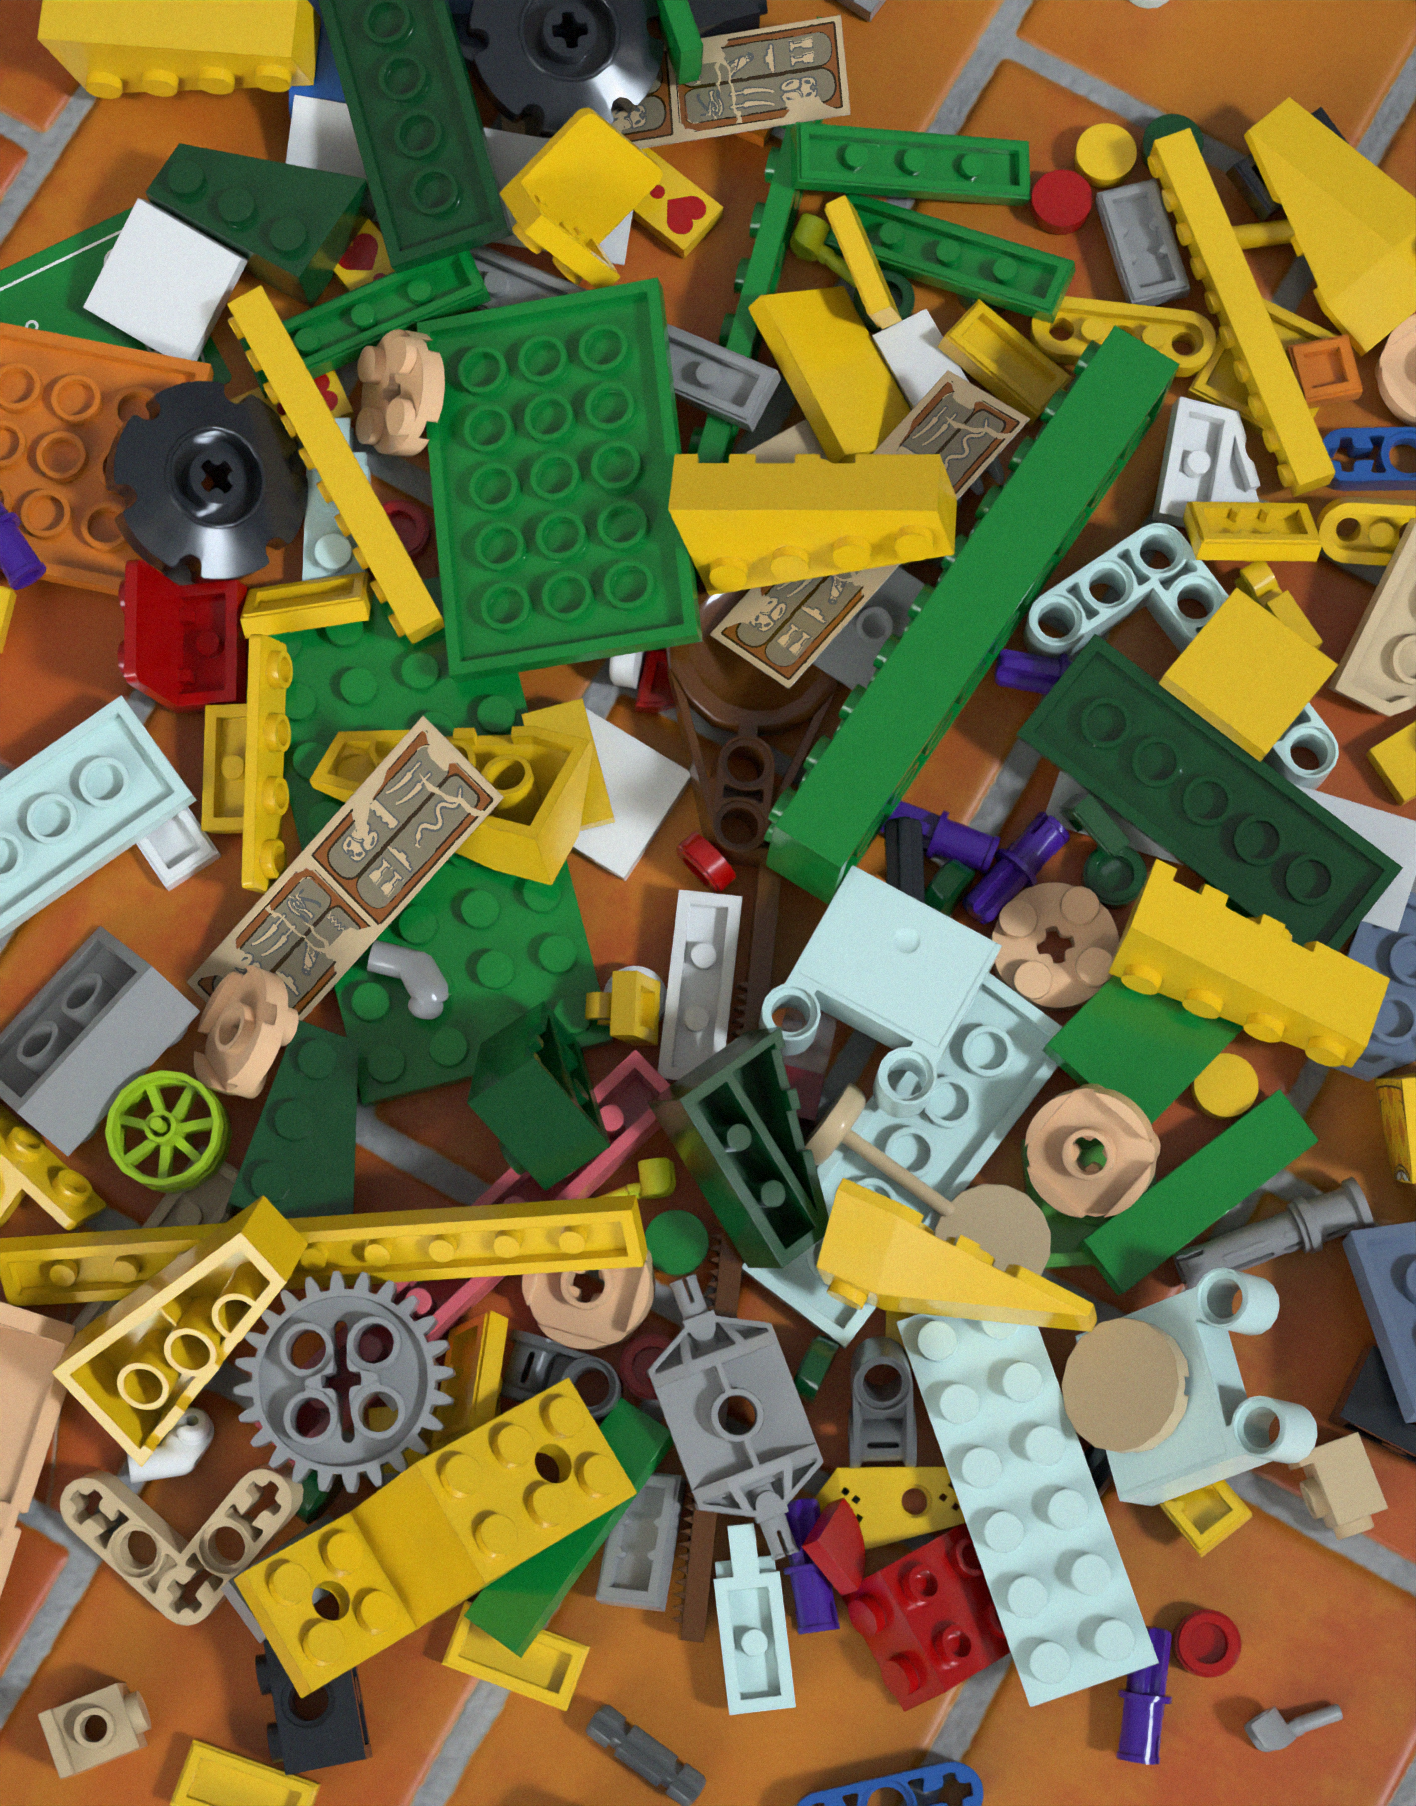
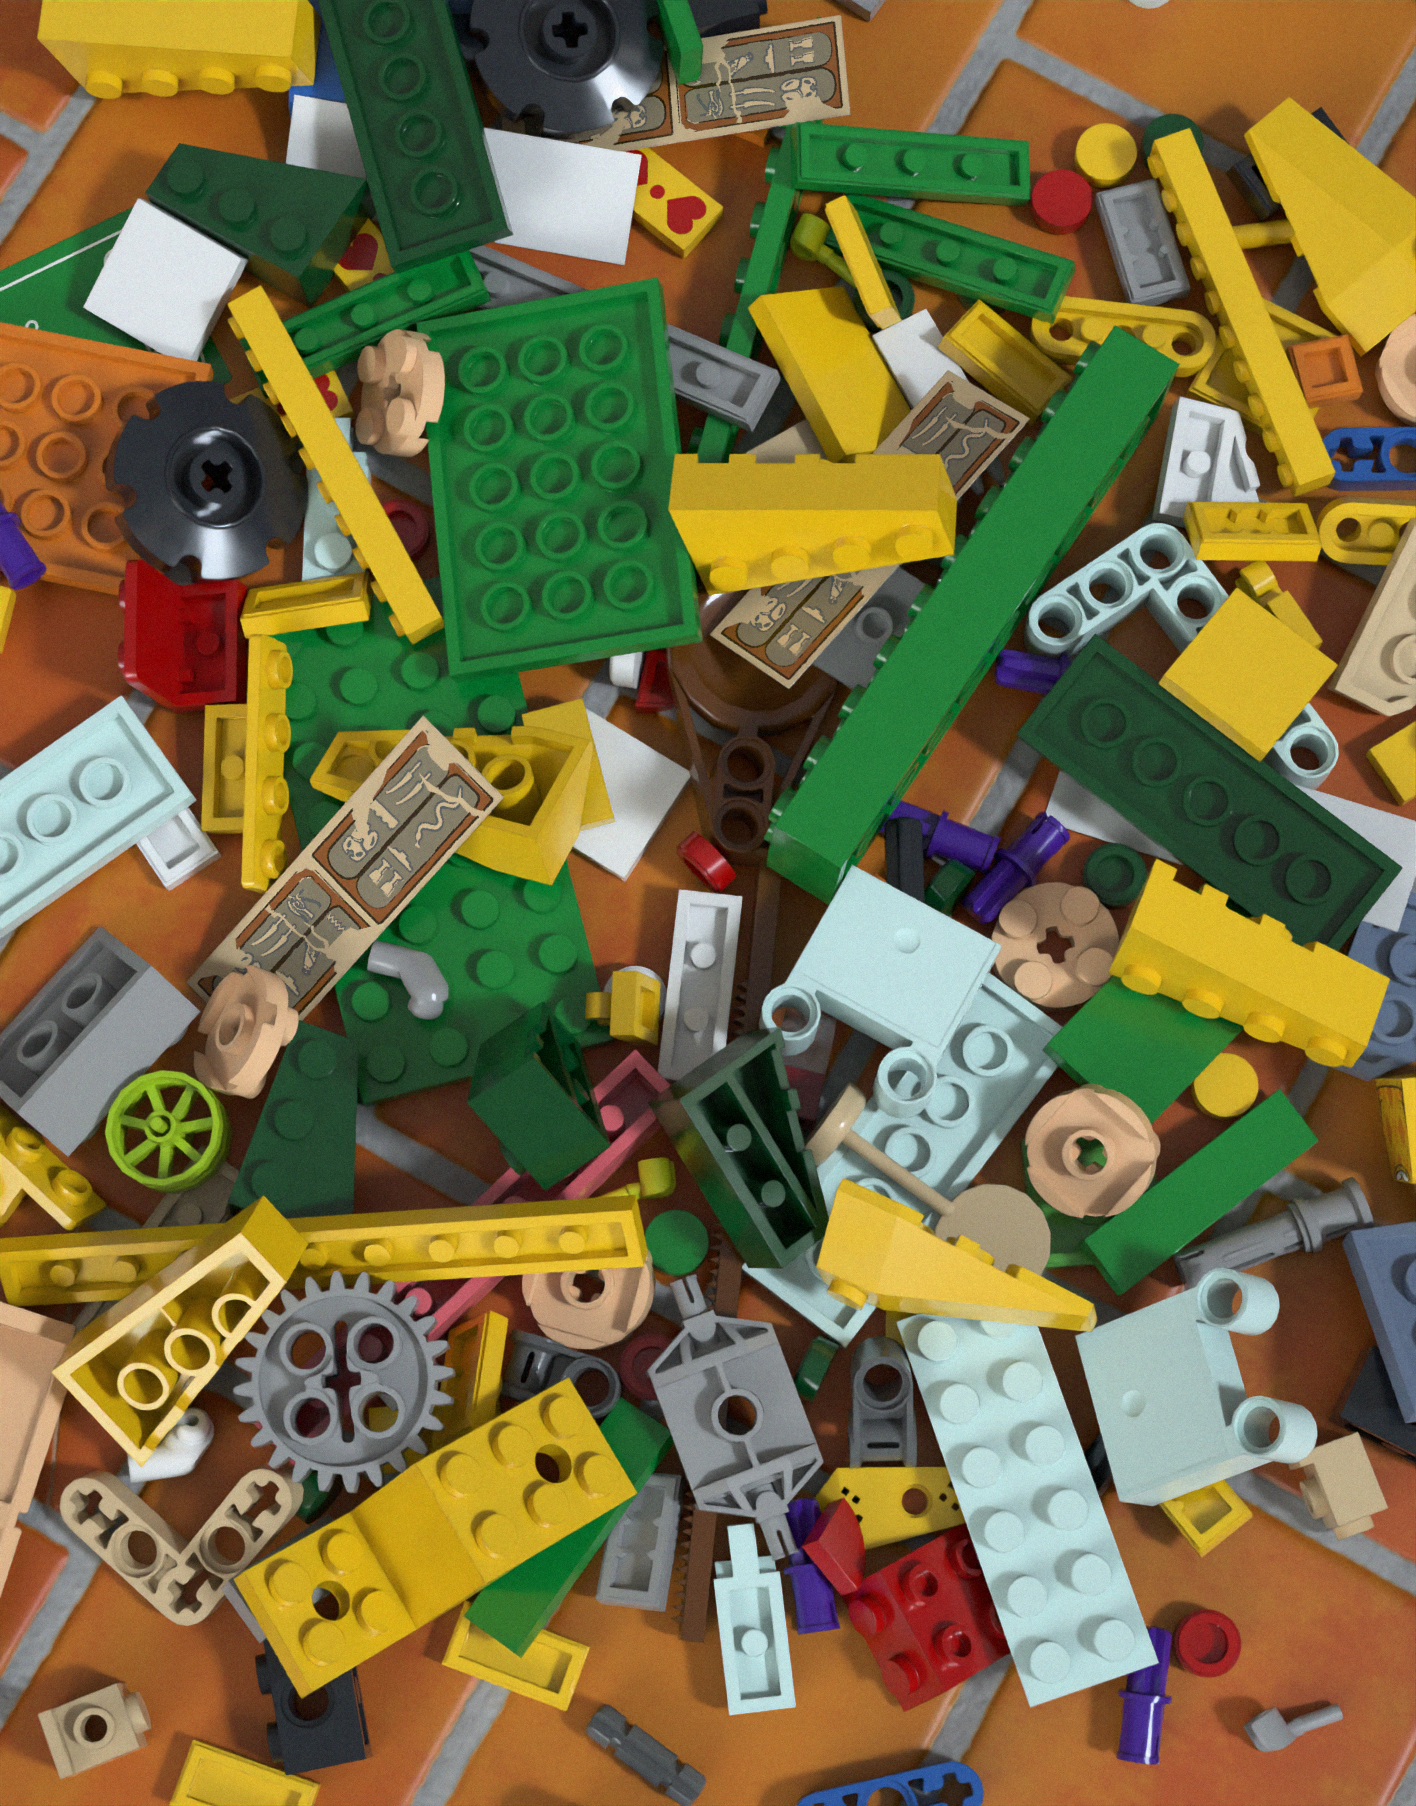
yellow bracket [499,108,663,289] -> none
dark green tile [1059,793,1131,856] -> none
tan tile [1062,1317,1189,1454] -> none

